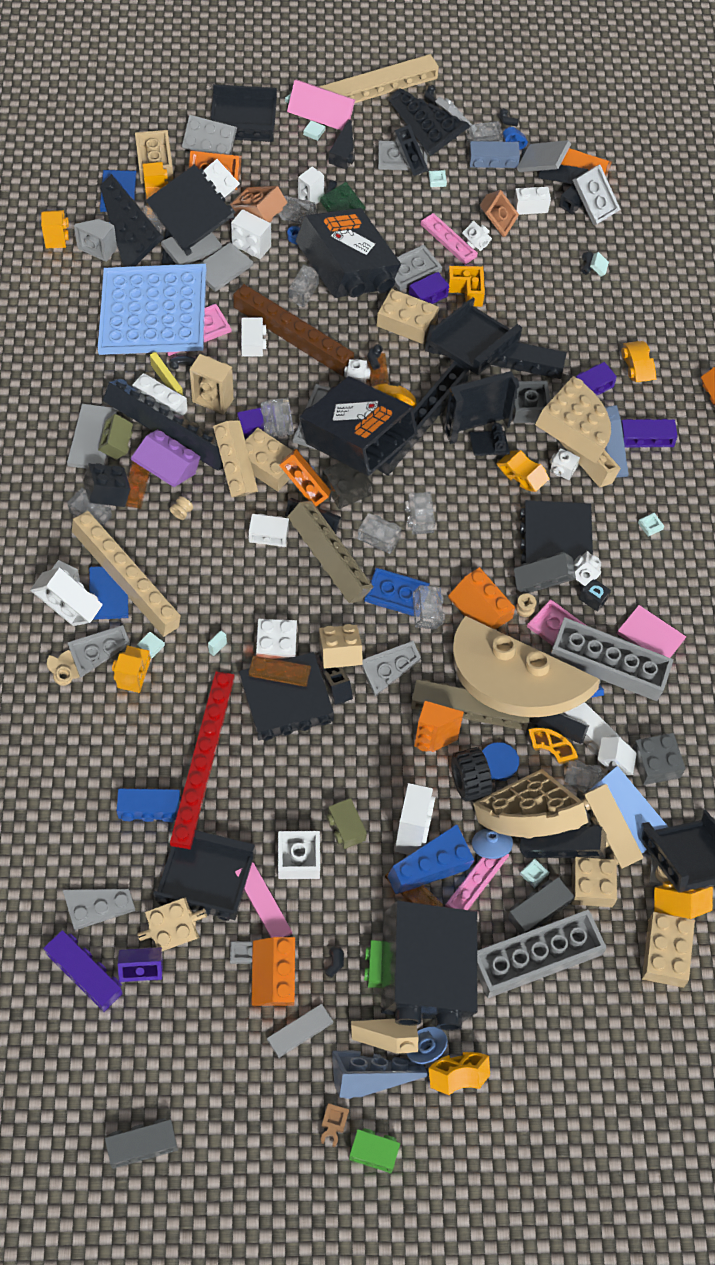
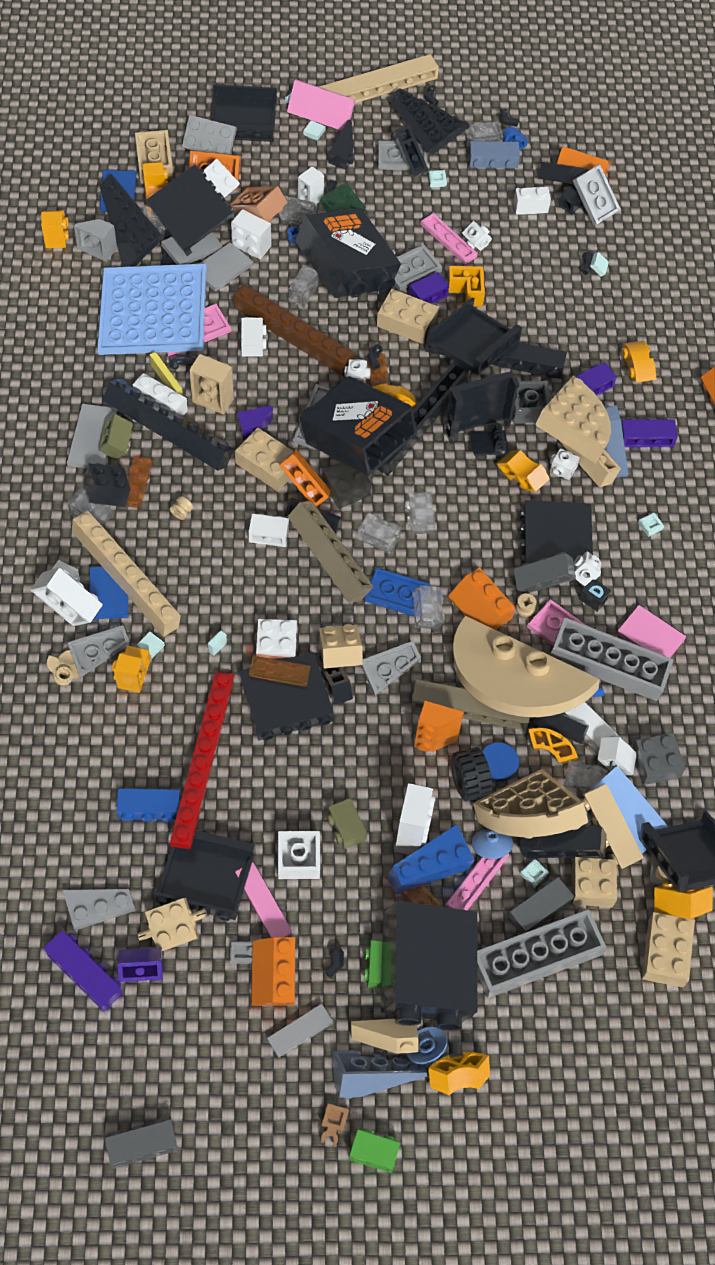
medium lavender slope [131,429,200,487] -> none
tan brick [213,421,258,497] -> none
clear brick [261,398,294,438] -> none
light grey wing [435,96,478,135] -> none
nougat slope [480,190,519,237] -> none
light grey tile [517,140,571,172] -> none

